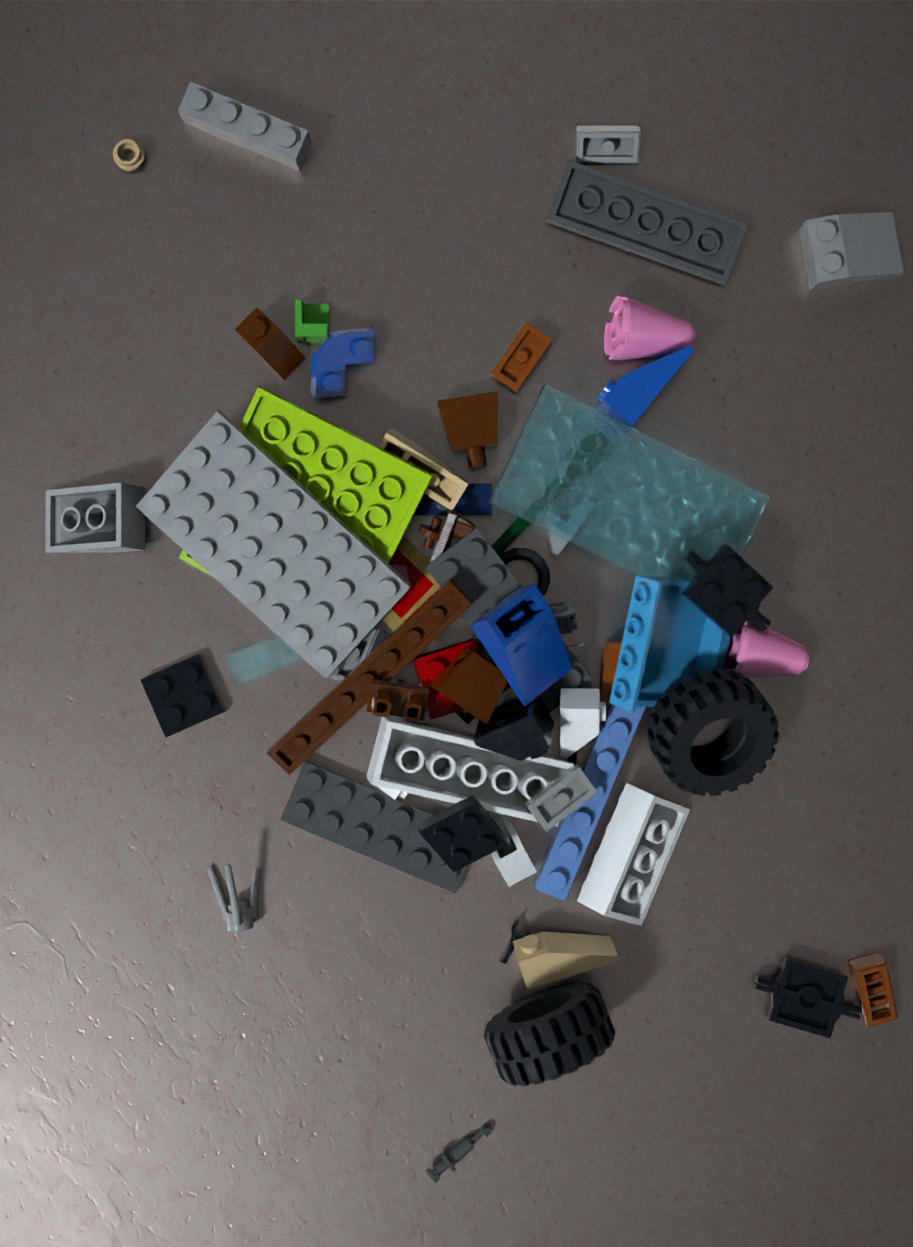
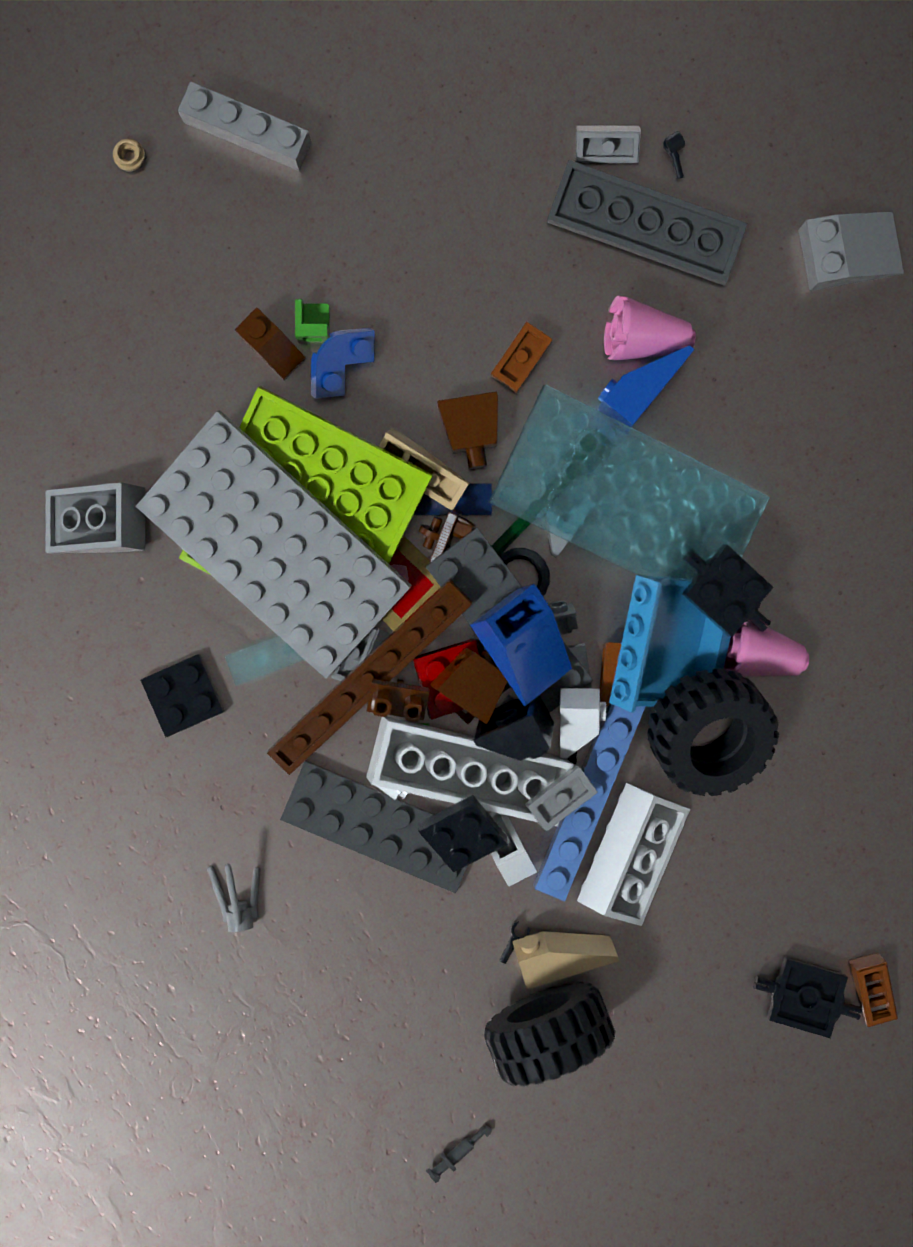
none -> black hand [663,131,685,180]

